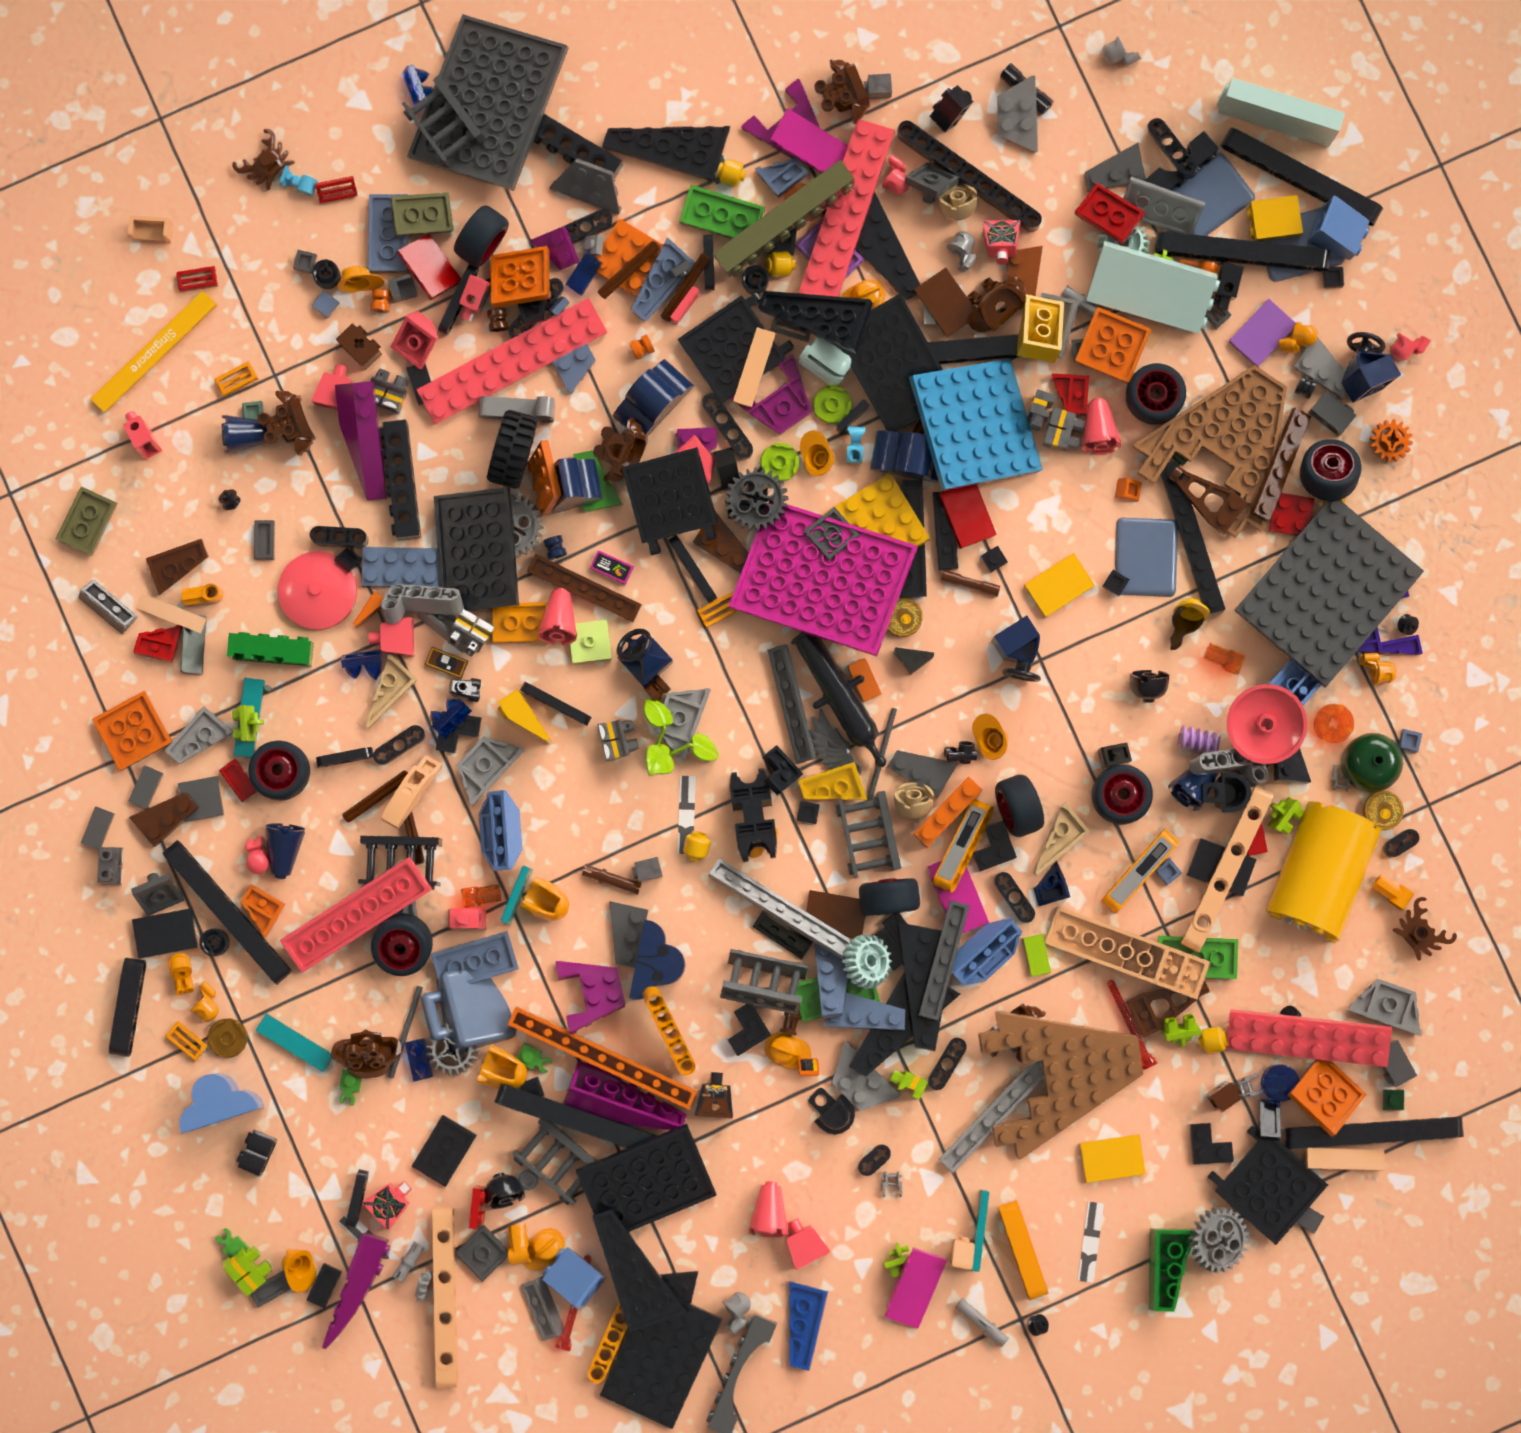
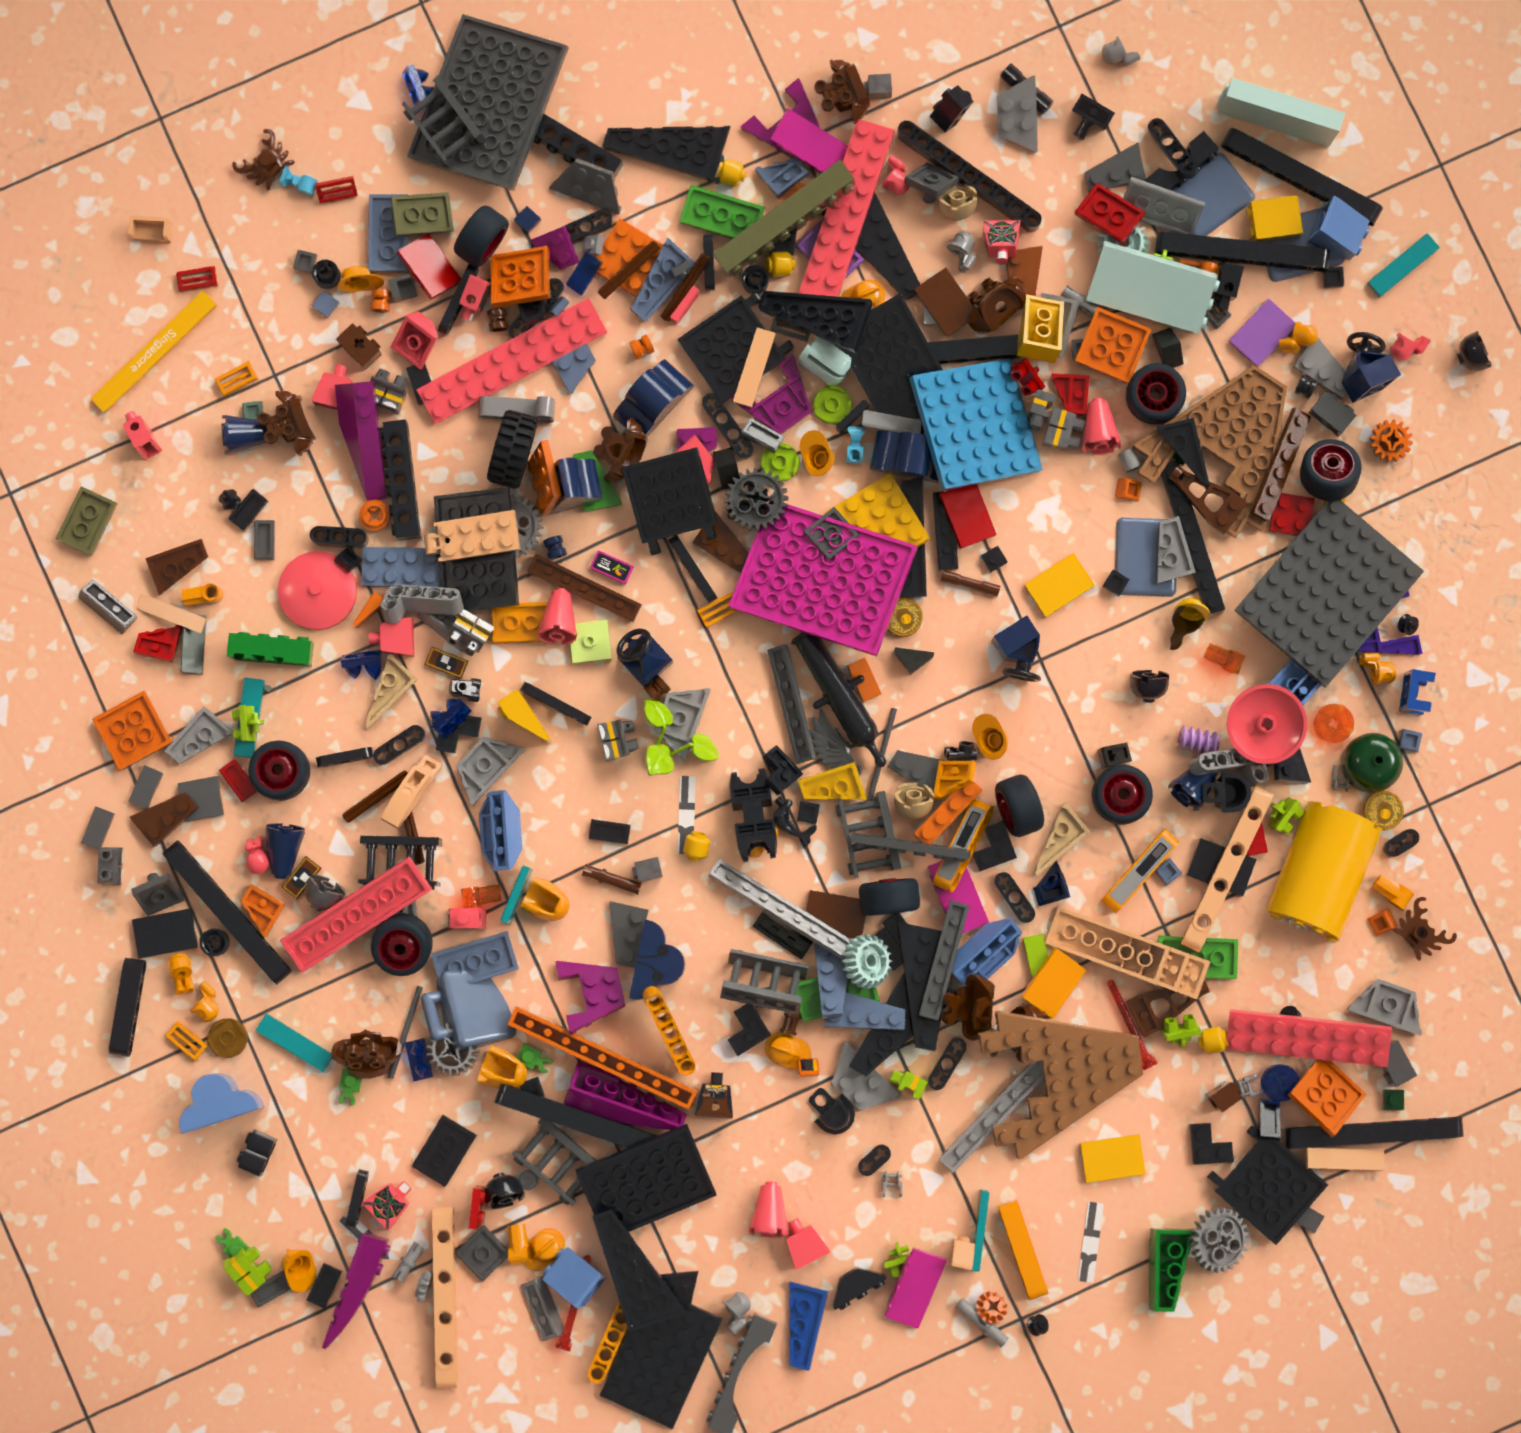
none -> black tile [228,489,269,531]
none -> tile [281,856,322,899]
none -> flat silver cylinder [305,874,346,911]
none -> orange gear [359,500,391,531]
none -> light nougat hinge [423,510,521,562]
none -> dark blue tile [514,206,541,234]
none -> black tile [589,819,631,845]
none -> tile [740,418,784,454]
none -> black animal [773,796,817,849]
none -> black slope [833,1267,887,1311]
none -> dark grey plate [850,832,971,862]
none -> light grey slope [861,410,921,434]
none -> light orange wing [933,761,977,800]
none -> reddish brown piece [941,974,995,1041]
none -> orange gear [976,1291,1008,1324]
none -> red hips [1010,358,1046,396]
none -> light orange tile [1021,947,1087,1019]
none -> black brick [1071,93,1115,140]
none -> light grey beam [1118,448,1141,473]
none -> pearl dark grey slope [1152,327,1184,368]
none -> black wing [1156,418,1210,486]
none -> light grey wing [1157,516,1195,584]
none -> teal tile [1367,233,1440,298]
none -> orange slope [1368,908,1397,936]
none -> blue panel [1399,669,1436,715]
none -> black cylinder [1457,331,1492,371]

